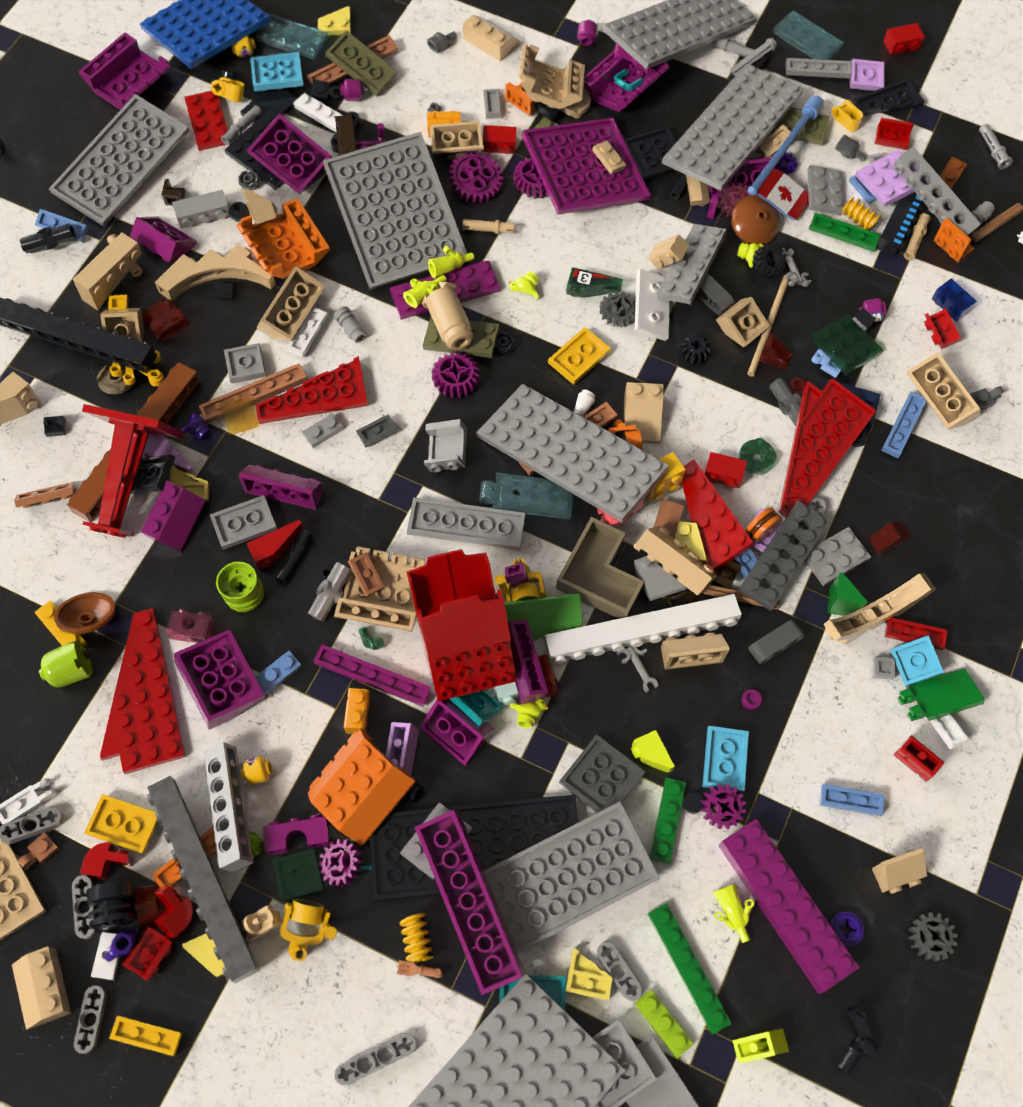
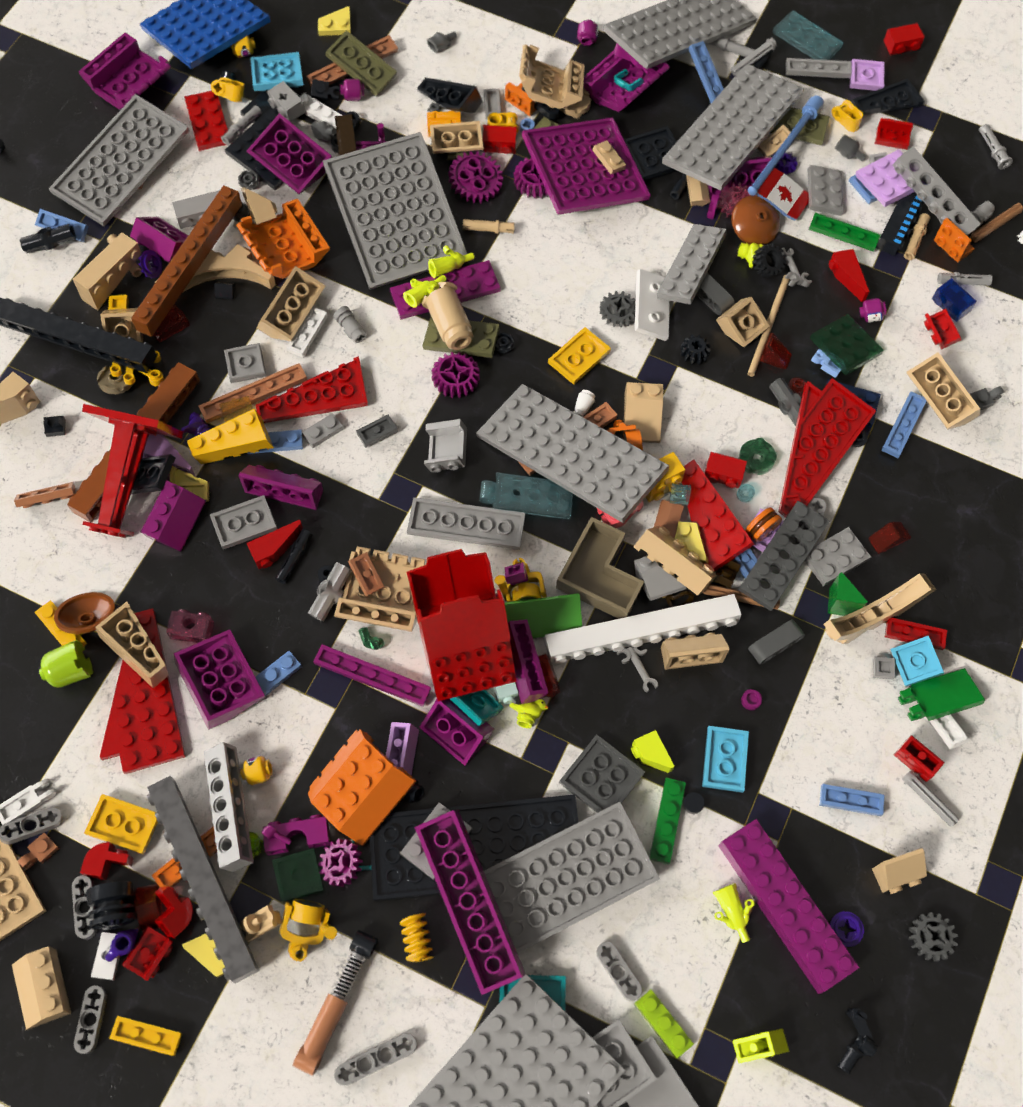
dark brown panel [162,179,185,206] -> none
lime wheel [216,562,265,612] -> none
clear light blue plate [255,14,328,60] -> none
light orange brick [344,688,371,734] -> none
nougat piece [397,960,443,978] -> none
tan slope [463,15,520,61] -> none
neon yellow animal [509,271,539,299] -> none
clear green slope [566,267,623,298] -> none
light yellow wing [566,948,612,1001] -> none
green plate [647,903,732,1035] -> none
tan brick [648,235,689,269] -> none
magenta gear [700,784,746,830] -> none
yellow piece [842,197,882,231] -> none
black slope [852,308,876,331] -> none
dark orange plate [932,157,967,198] -> none
none -> tan wedge [95,601,169,688]
none -> dark orange brick [131,185,242,337]
none -> dark purple gear [138,250,162,279]
none -> yellow wedge [187,409,274,465]
none -> medium blue plate [247,430,303,454]
none -> magenta hand [261,826,292,845]
none -> light grey brick [267,81,306,122]
none -> piece [292,930,378,1076]
none -> dark grey piece [311,121,336,141]
none -> black wedge [417,77,483,113]
none -> yellow piece [487,112,519,133]
none -> medium blue bush [520,118,535,133]
none -> clear light blue plate [669,484,691,505]
none -> medium blue plate [688,41,724,103]
none -> clear light blue bush [737,484,755,503]
none -> red slope [829,249,869,302]
none -> light grey axle [902,771,959,826]
none -> light grey pin [937,272,992,286]

